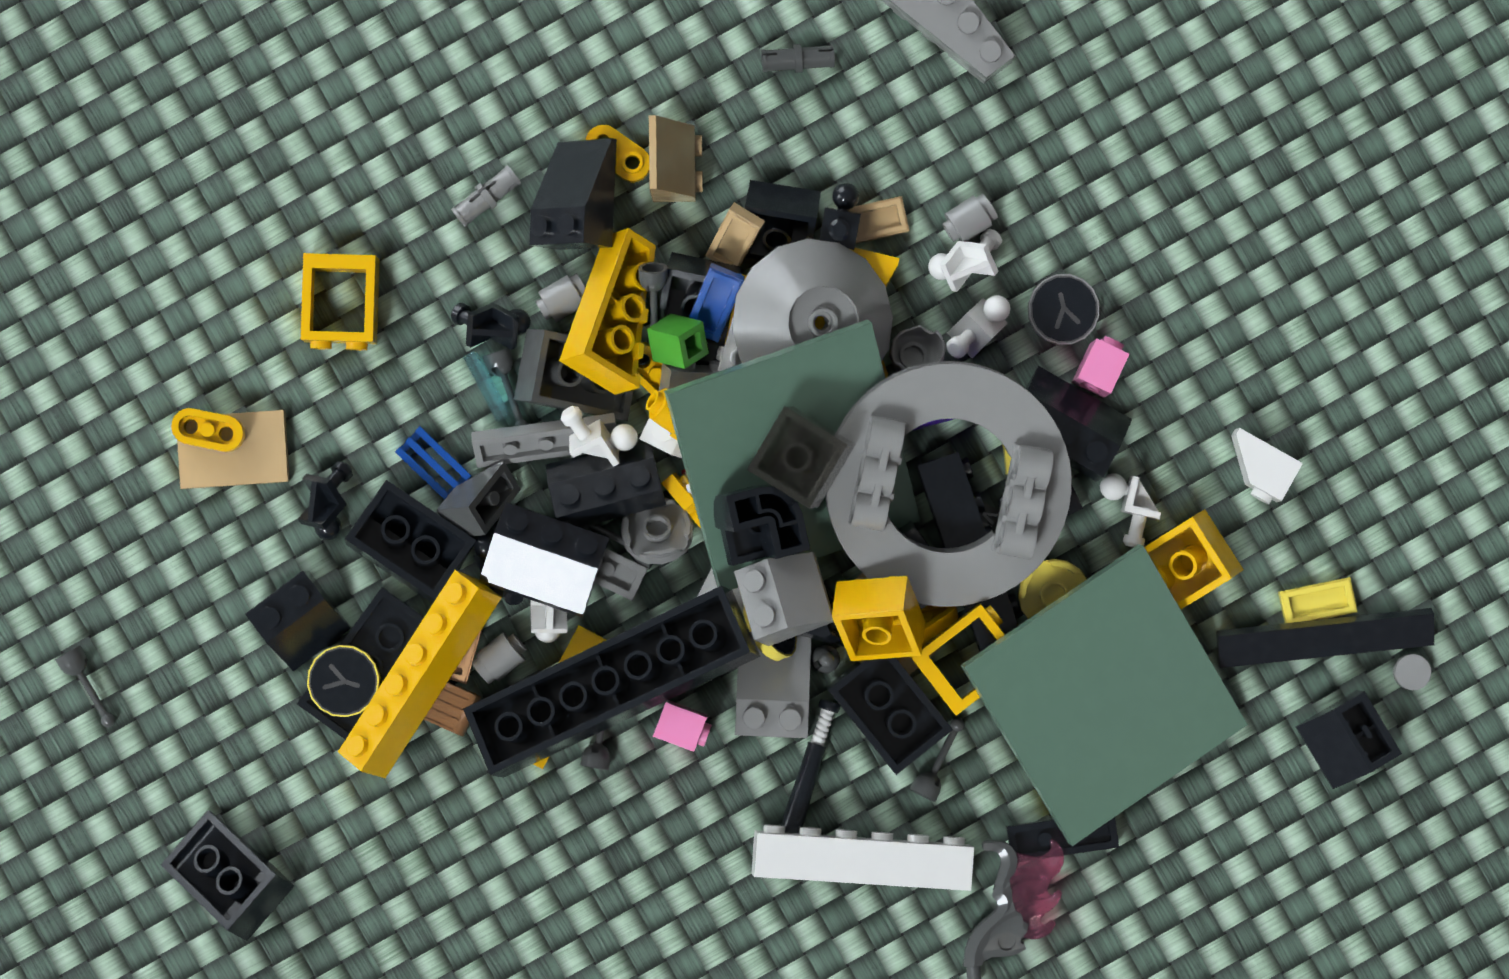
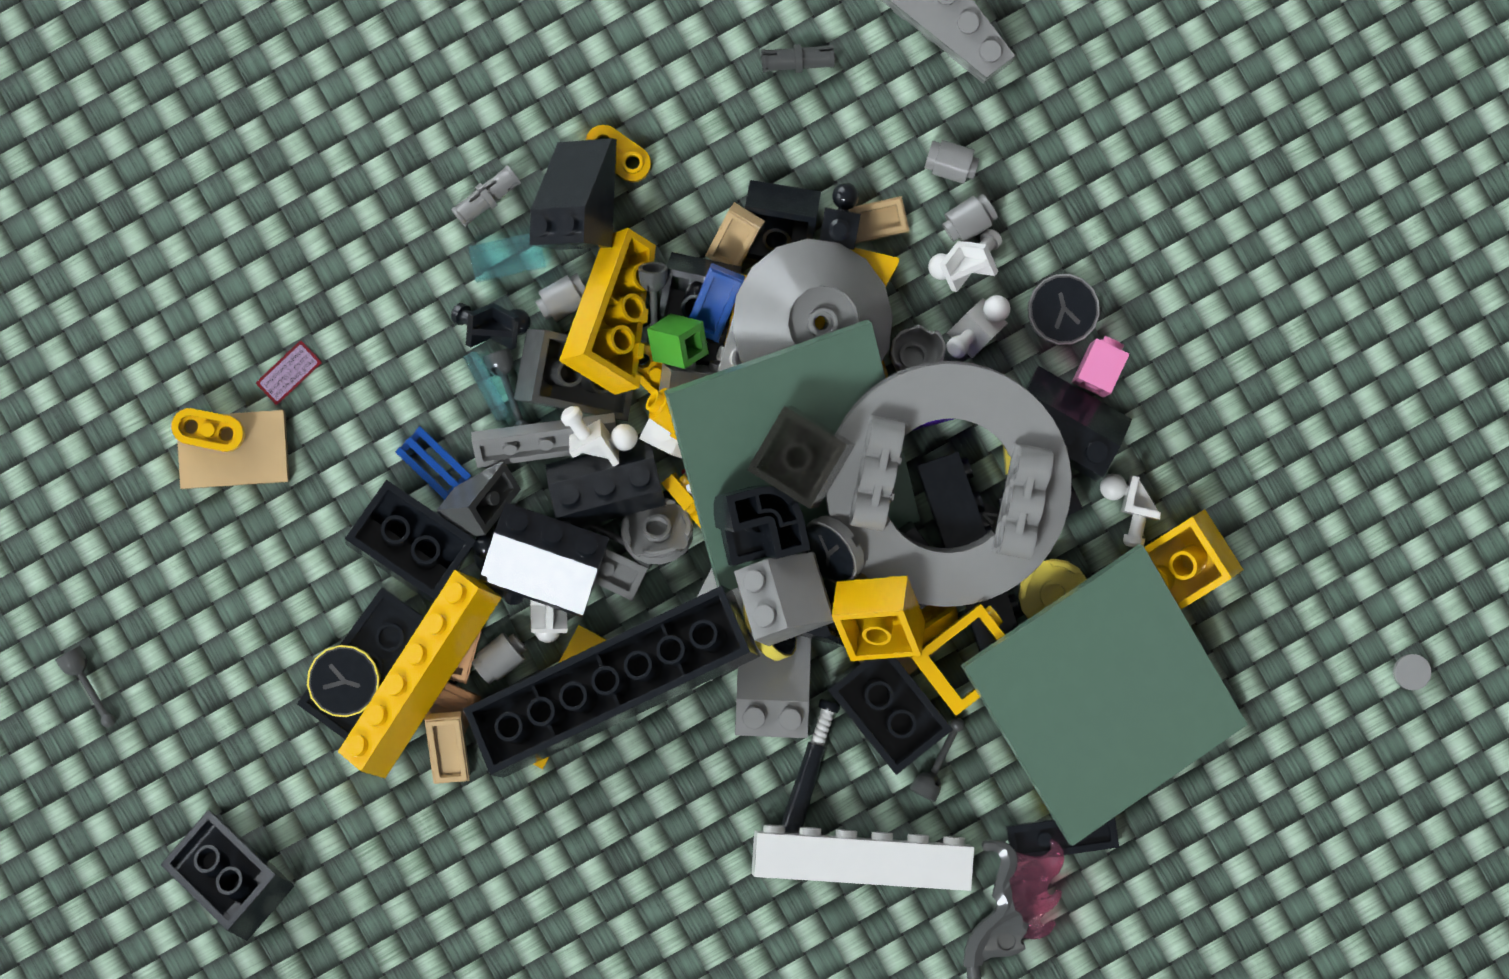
black slope [245,570,351,671] -> none
black piece [298,461,353,540] -> none
yellow window [301,253,380,351] -> none
dark grey hinge [580,731,610,770] -> none
tan slope [649,115,703,202] -> none
bright pink brick [653,700,712,752] -> none
dark grey hinge [811,644,840,673] -> none
black tile [1216,608,1435,668] -> none
white slope [1231,428,1303,504] -> none
light yellow tile [1278,577,1358,623] -> none
black slope [1295,690,1402,789] -> none
none -> clear purple sticker [256,341,321,405]
none -> tan tile [425,711,470,784]
none -> clear light blue tile [468,233,546,283]
none -> tile [804,516,865,583]
none -> light grey brick [924,140,979,184]

